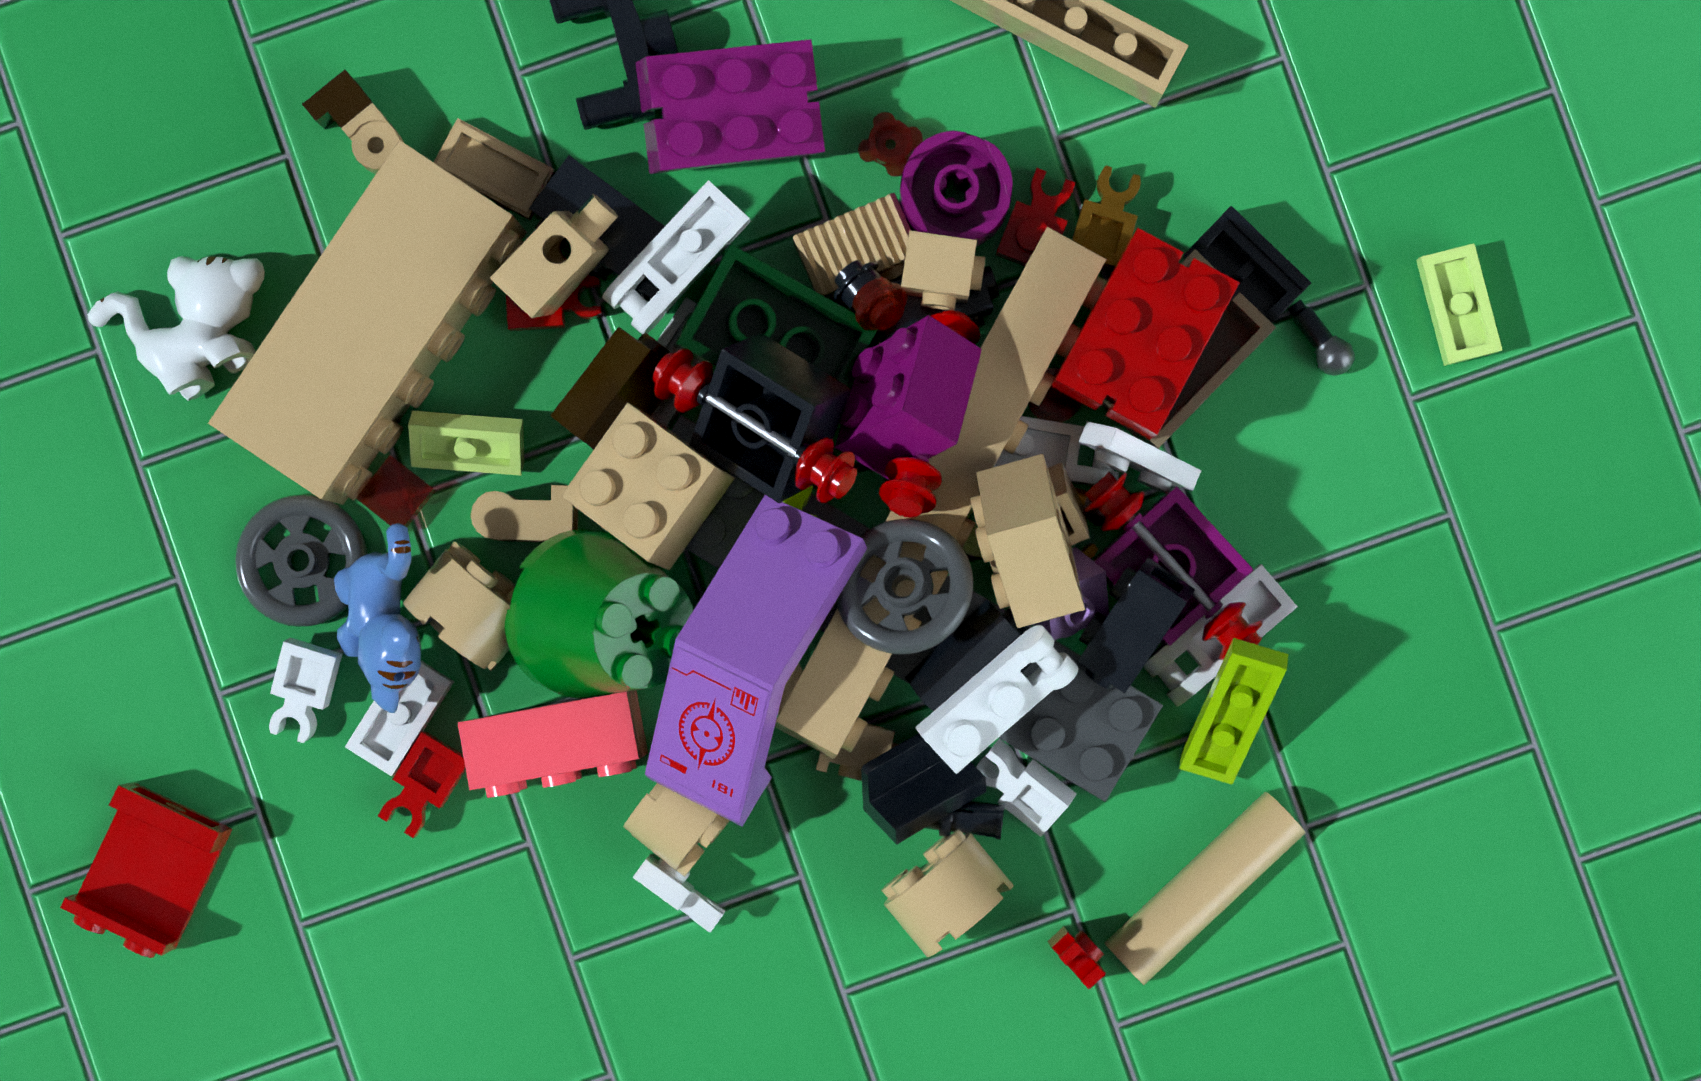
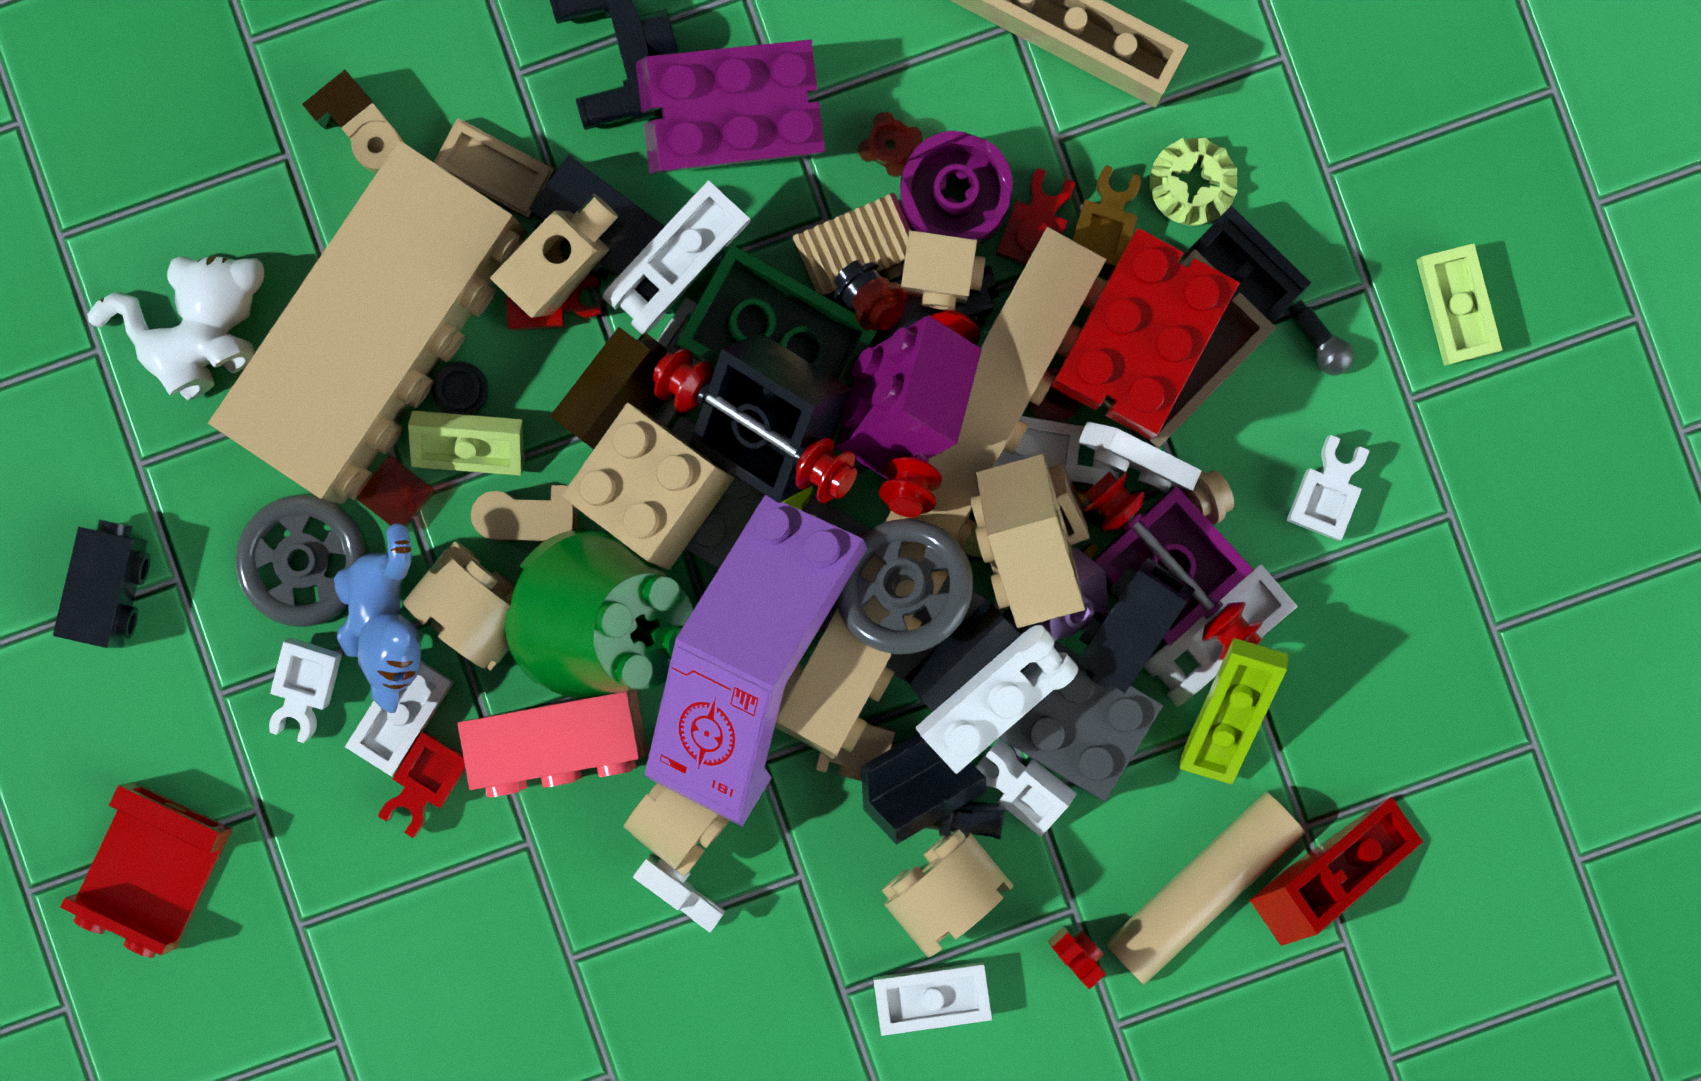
none -> black brick [53,519,151,648]
none -> black plate [432,361,489,415]
none -> white plate [873,962,992,1036]
none -> yellowish green gear [1149,137,1238,226]
none -> tan plate [1185,470,1234,525]
none -> red slope [1249,797,1423,946]
none -> white plate [1286,435,1370,541]

